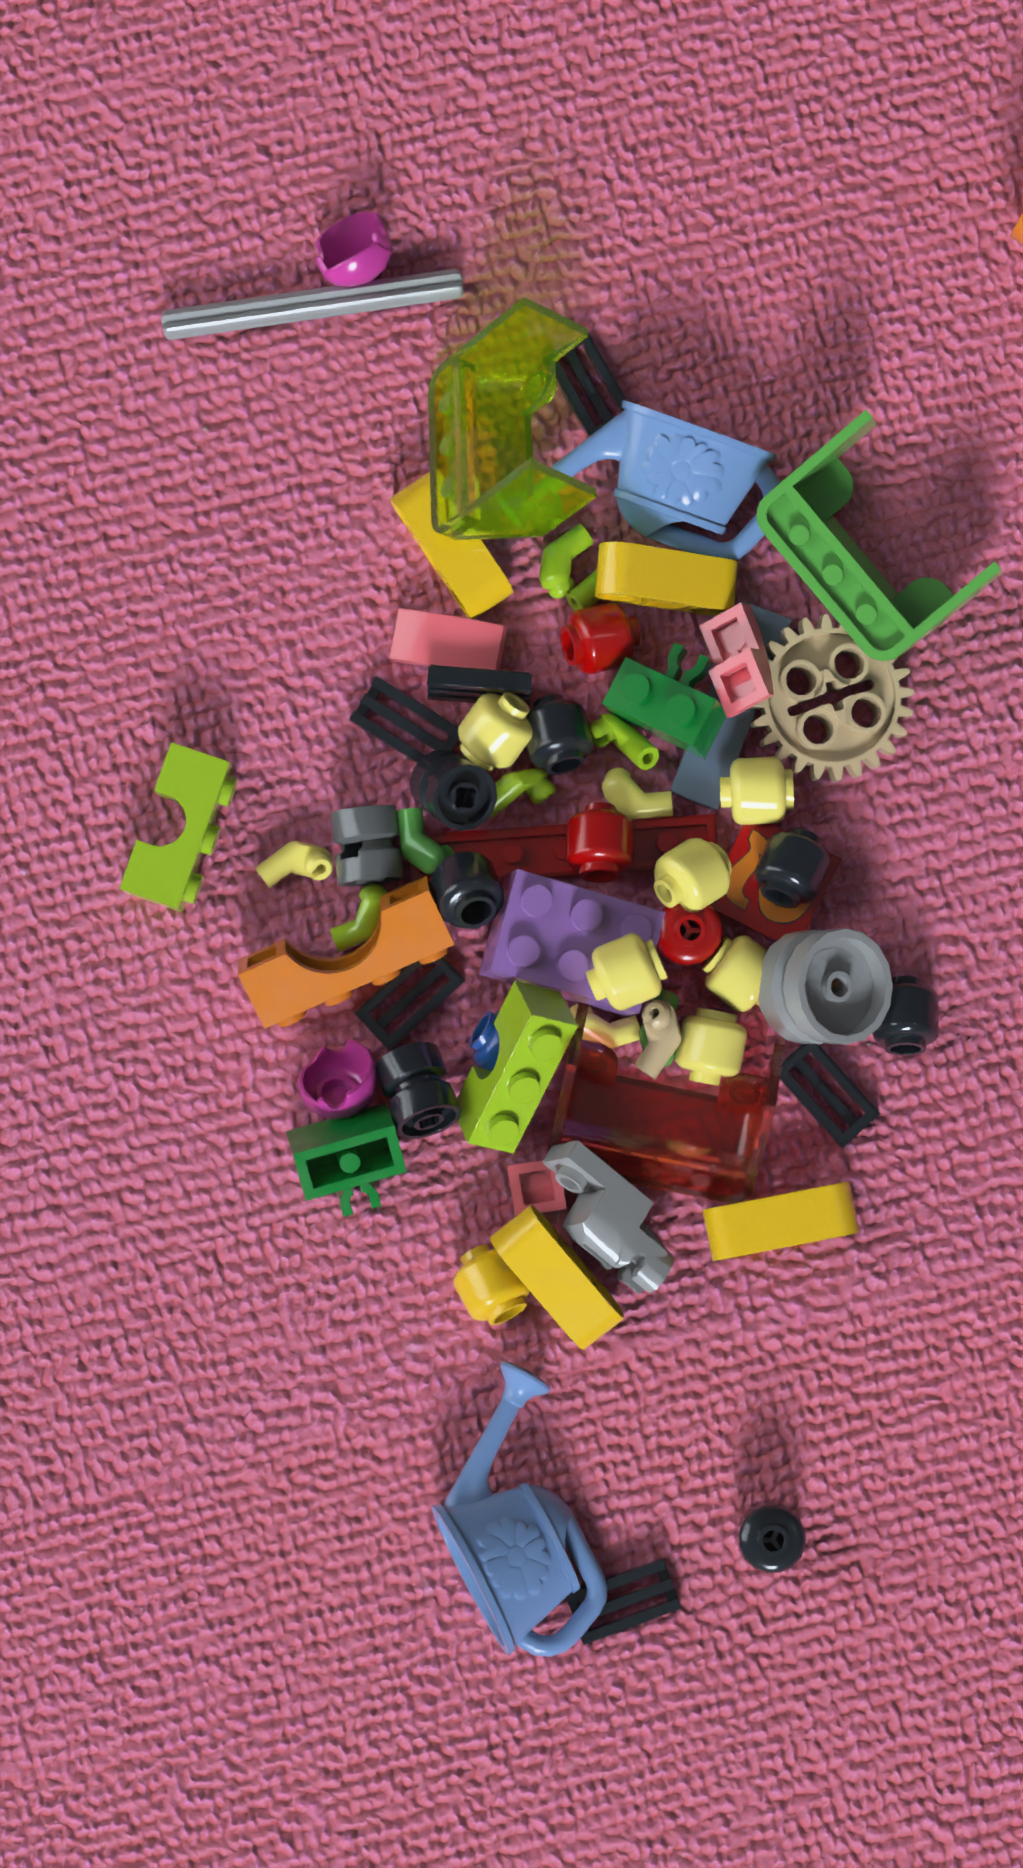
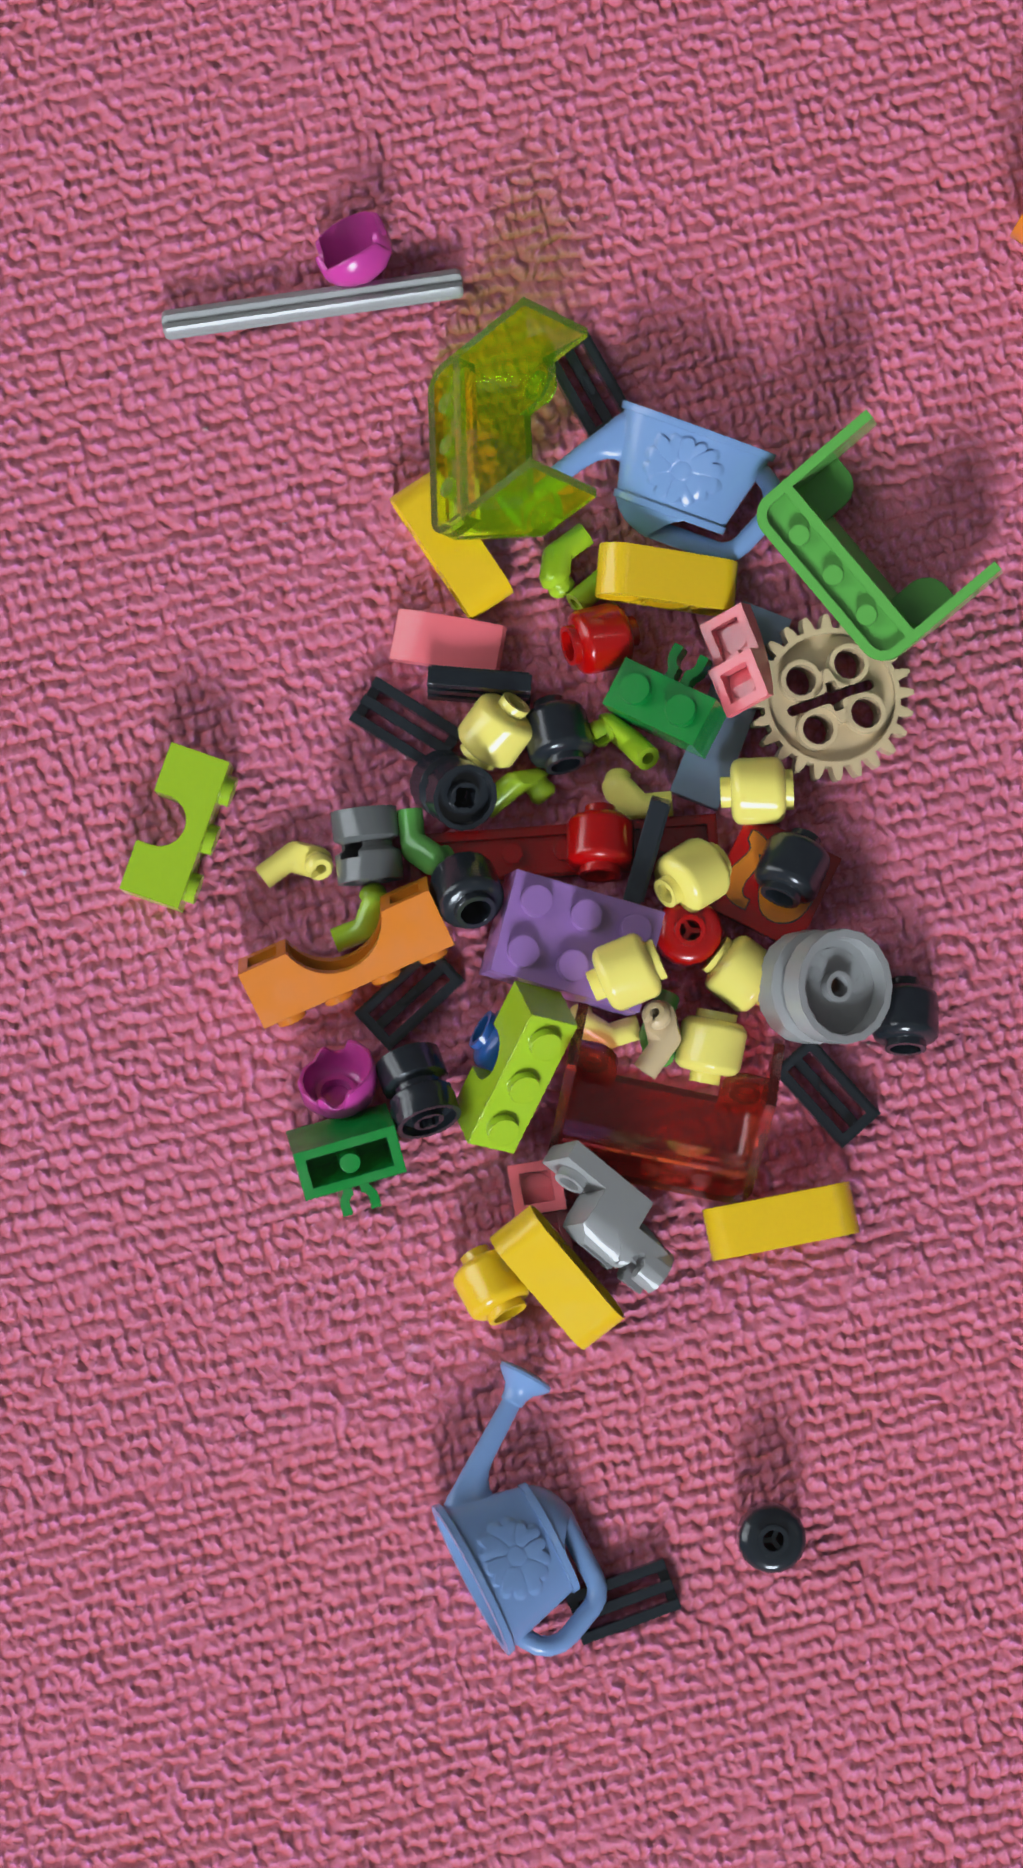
none -> black tile [623,795,671,904]

